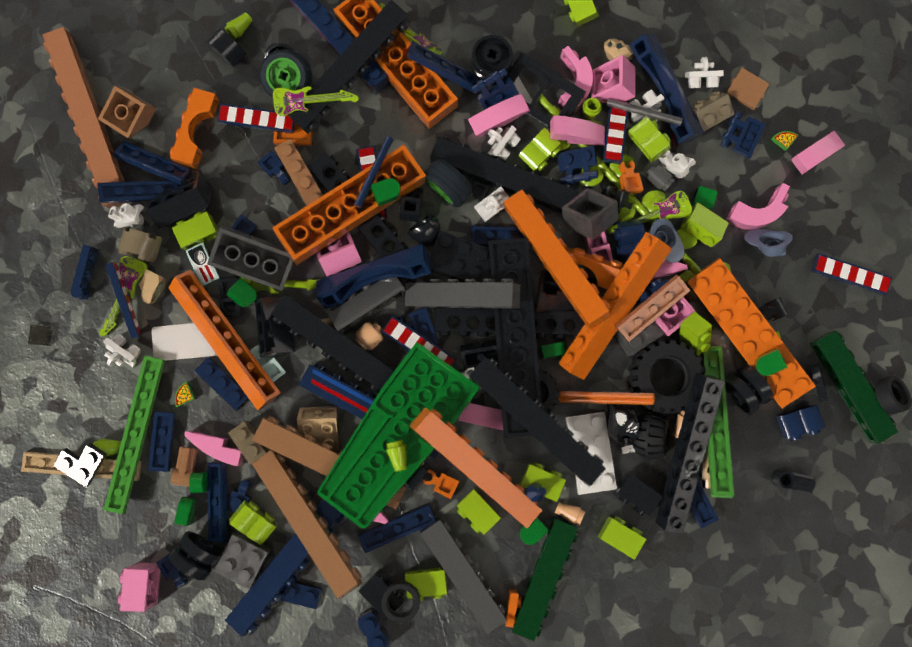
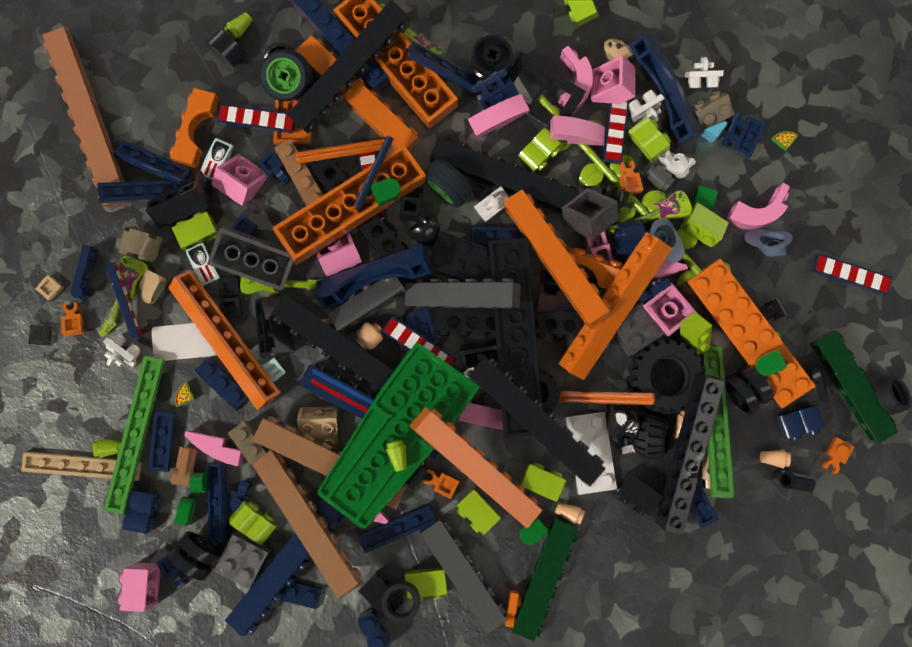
plate [54,443,107,487] -> none
medium nougat slope [98,86,157,139] -> none
white hips [108,203,144,228] -> none
green piece [226,278,257,308] -> none
lime piece [273,87,359,116] -> none
white hips [487,125,521,160] -> none
dark blue rock [526,483,546,502] -> none
green piece [539,342,567,360] -> none
dark blue plate [557,146,599,185] -> none
lime cone [583,98,602,120] -> none
lime brick [597,516,646,560] -> none
flat silver bar [607,98,683,126] -> none
nougat plate [615,275,690,342] -> none
medium nougat piece [726,68,769,110] -> none
bright pink slope [791,131,845,174] -> none
none -> tan tile [35,274,64,301]
none -> orange plate [61,302,84,337]
none -> dark blue brick [122,489,160,534]
none -> slope [201,138,234,180]
none -> bright pink slope [211,154,268,206]
none -> orange brick [295,35,419,152]
none -> orange axle [295,138,385,164]
none -> medium azure slope [701,121,727,143]
none -> light nougat cone [760,449,791,469]
none -> orange plate [822,437,854,474]

